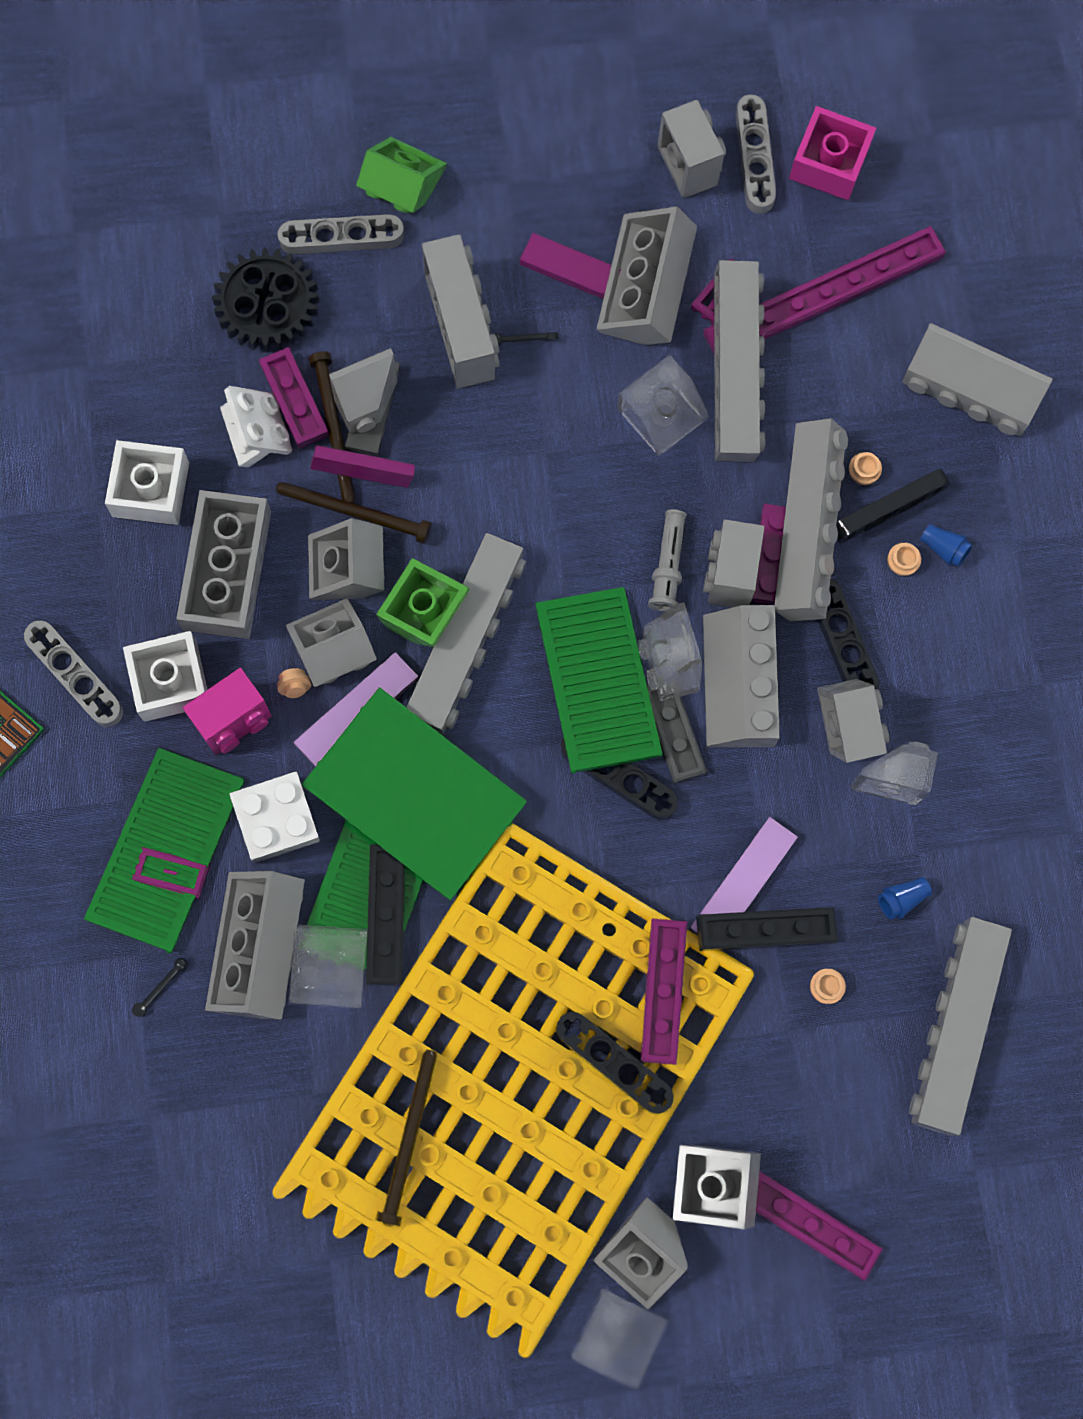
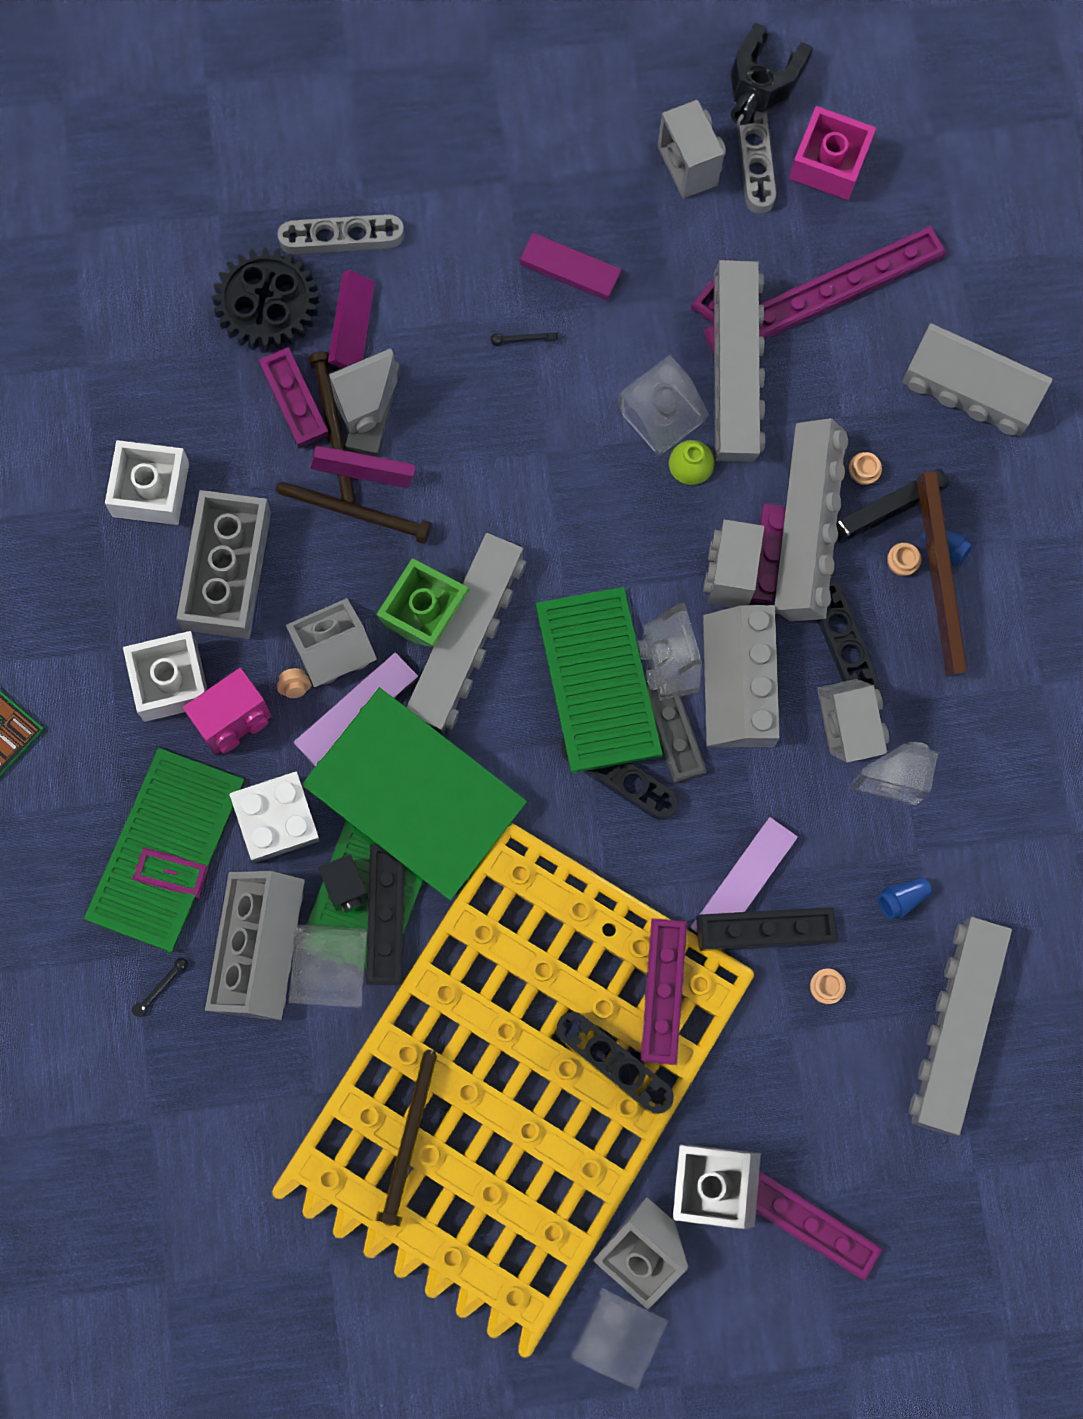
light grey beam [24,620,123,727] -> none
white bracket [220,386,293,467] -> none
light grey slope [308,518,384,600] -> none
bright green slope [356,137,447,213] -> none
light grey brick [422,234,499,389] -> none
light grey slope [596,207,697,345] -> none
light grey pin [648,509,687,612] -> none
none -> black brick [318,854,369,913]
none -> magenta tile [328,270,375,369]
none -> lime brick [668,440,714,485]
none -> black piece [730,23,813,125]
none -> reddish brown tile [916,471,967,677]

